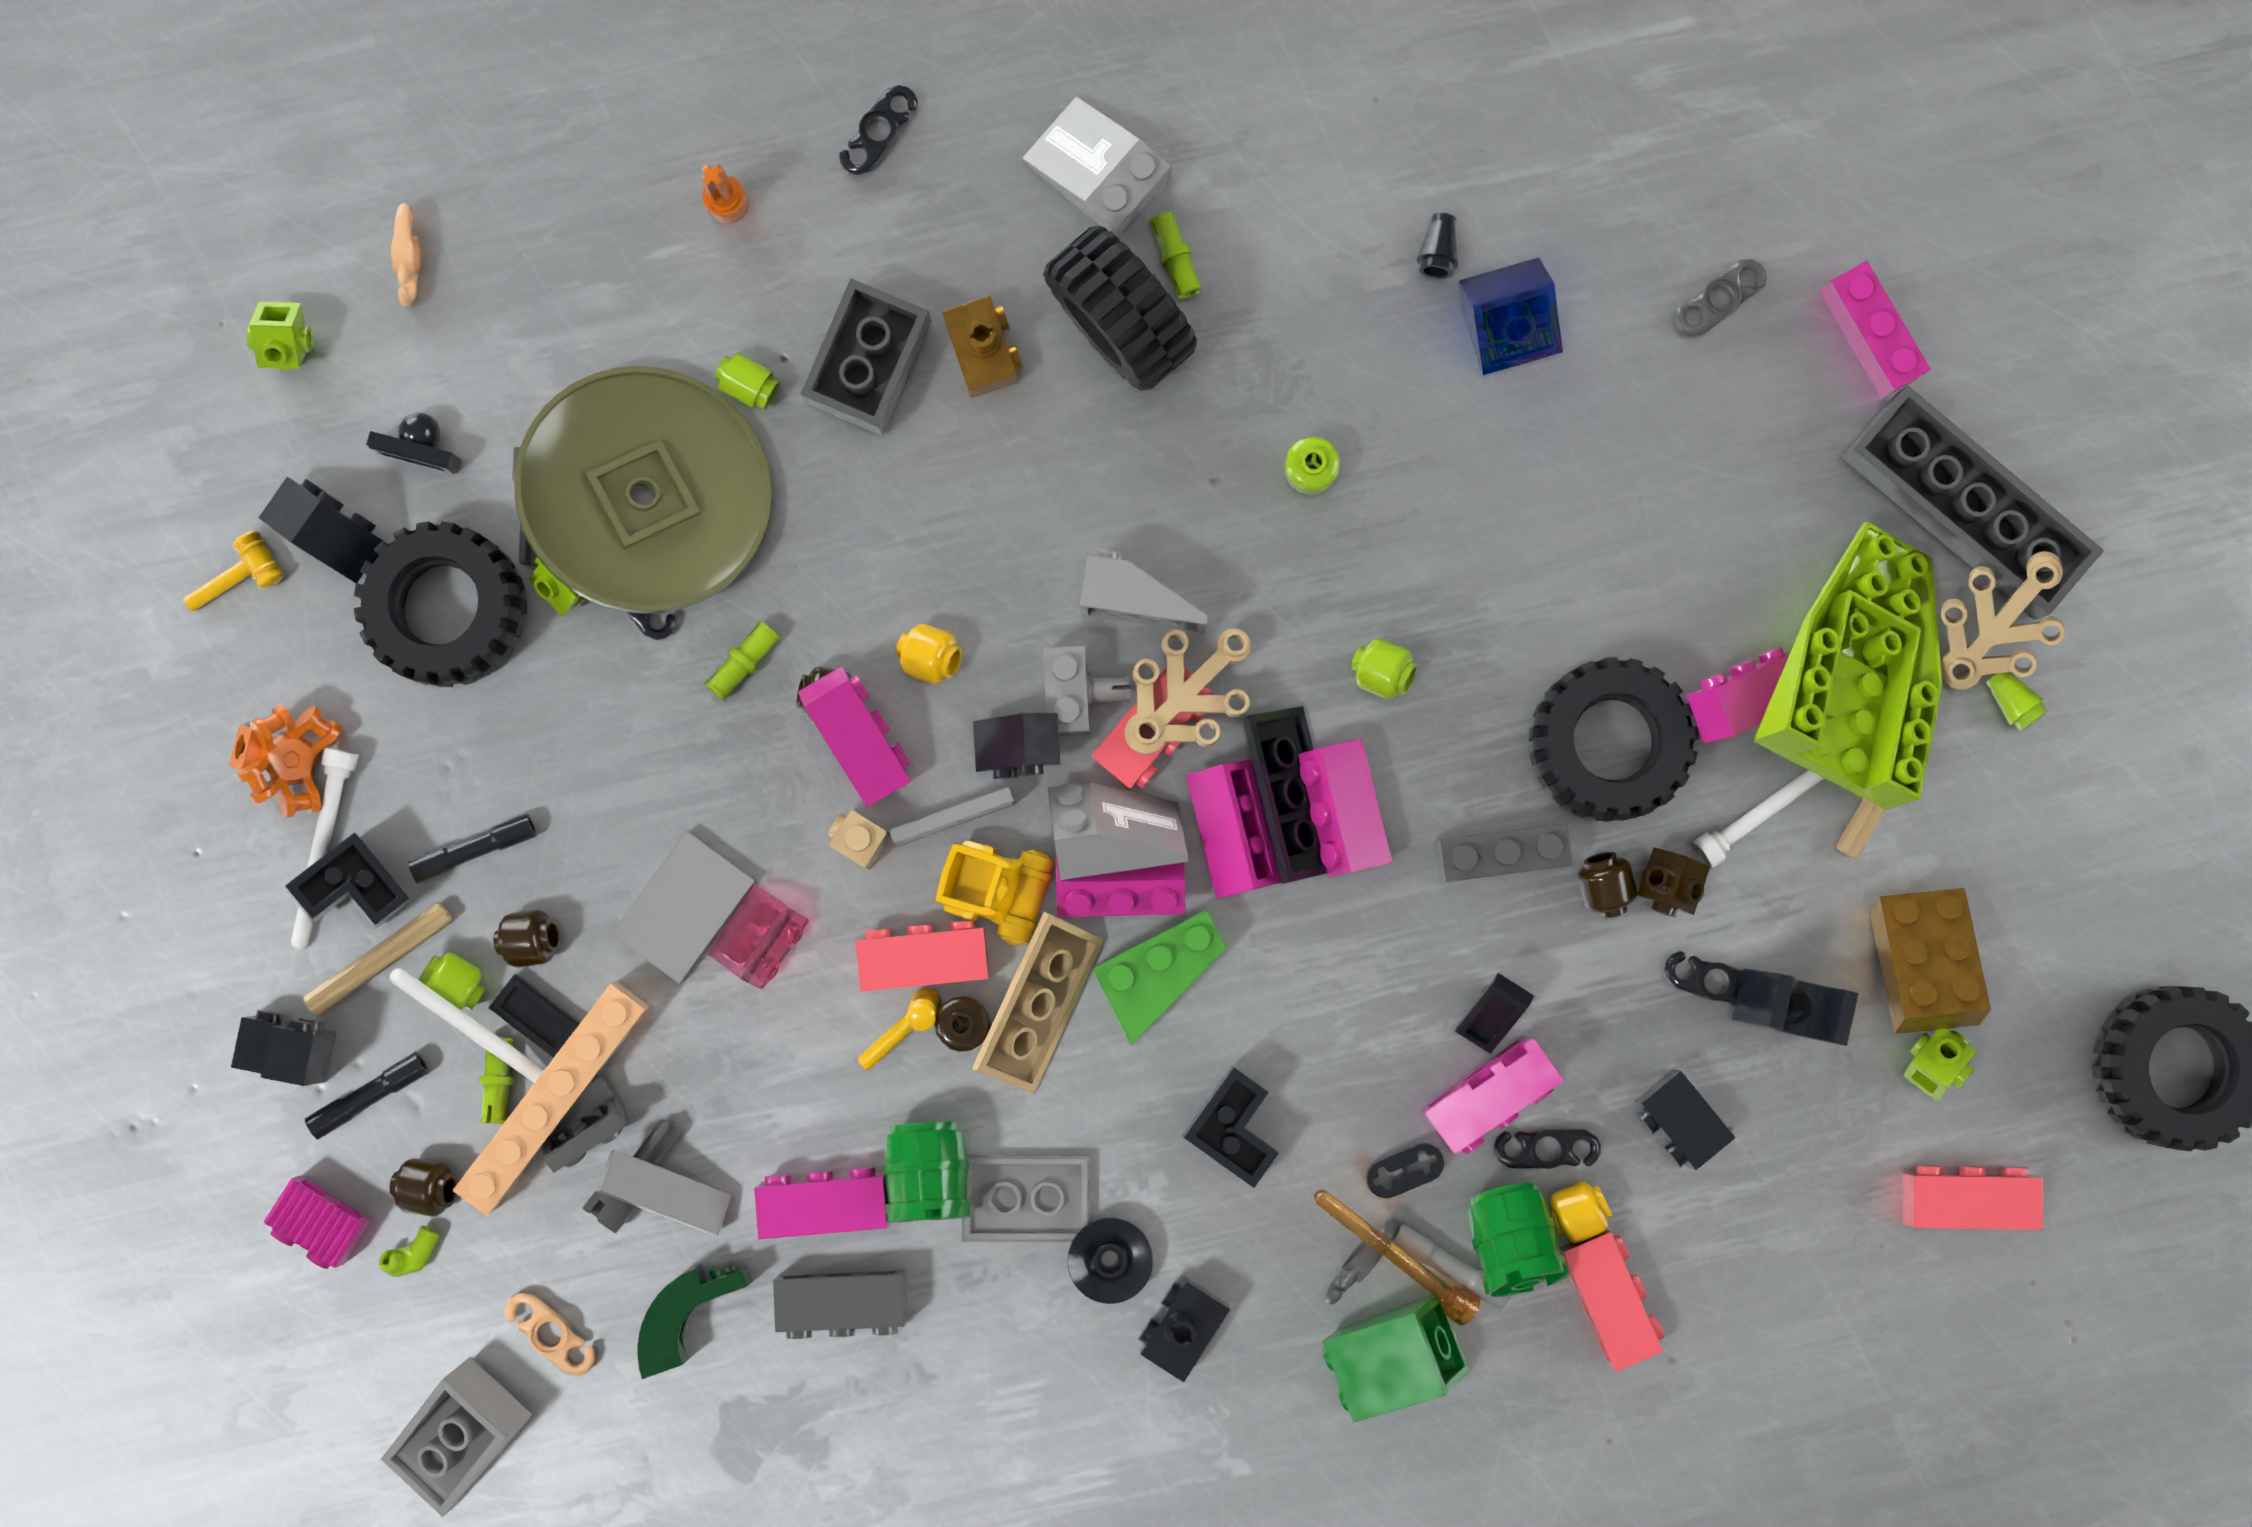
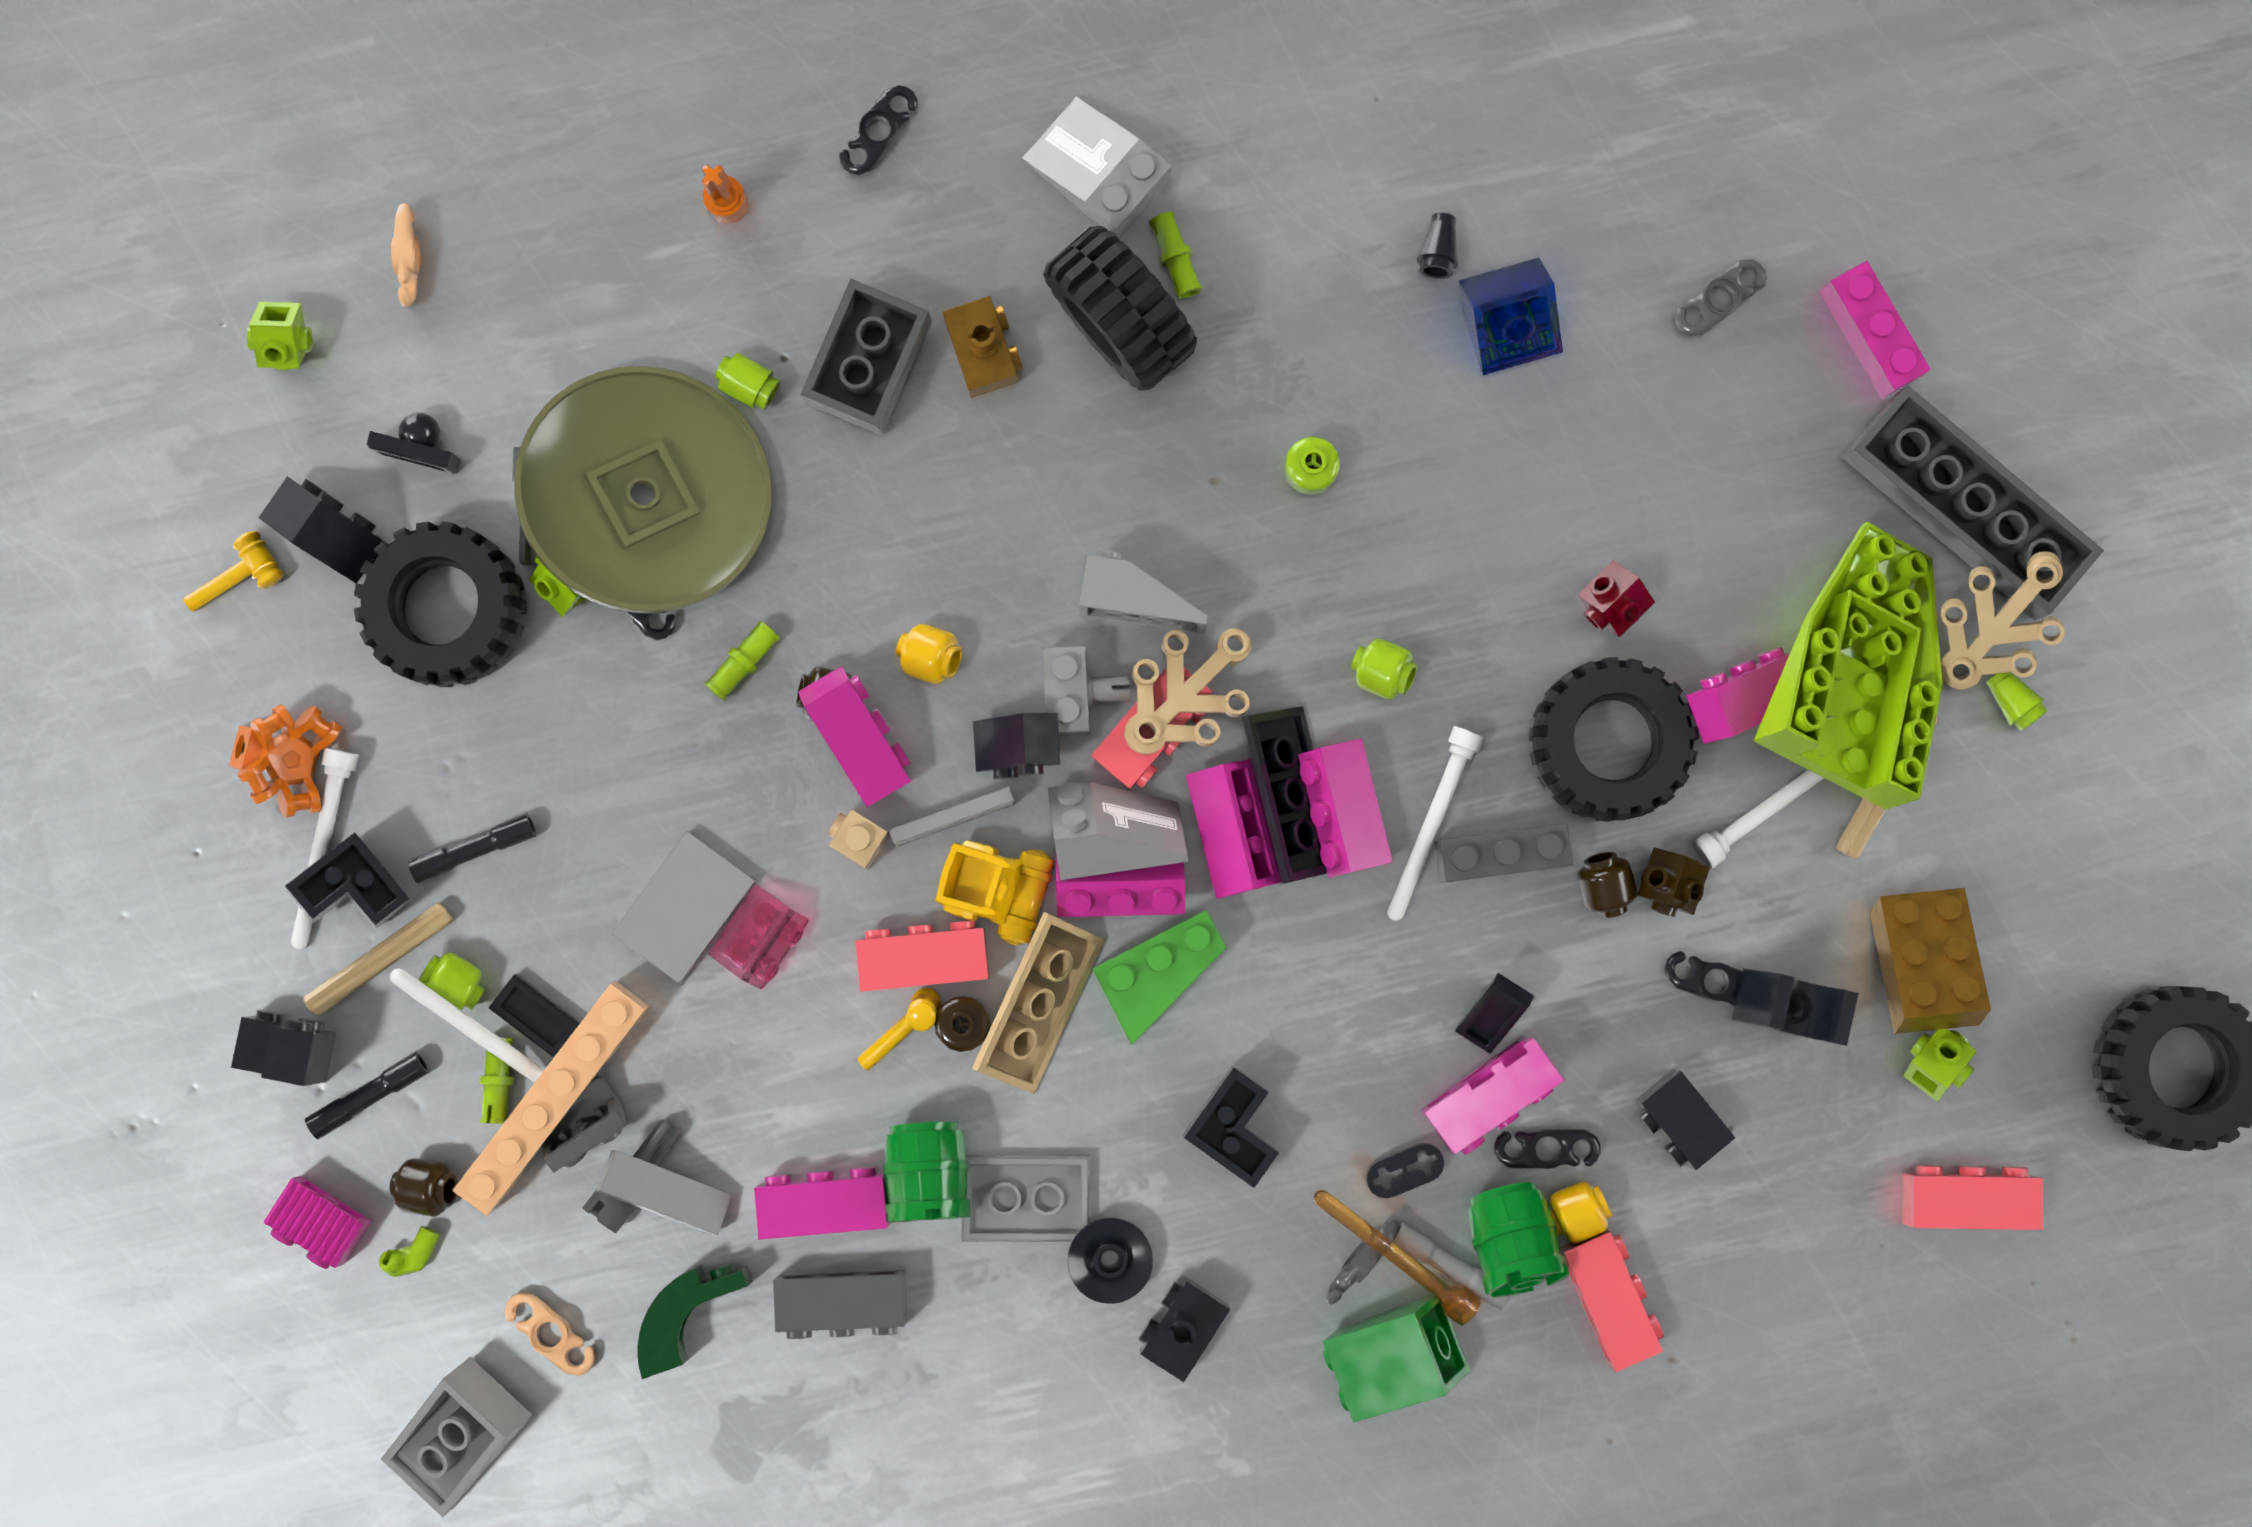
dark brown head [493,909,561,968] -> none
none -> white piece [1387,726,1485,921]
none -> dark red brick [1578,560,1655,638]

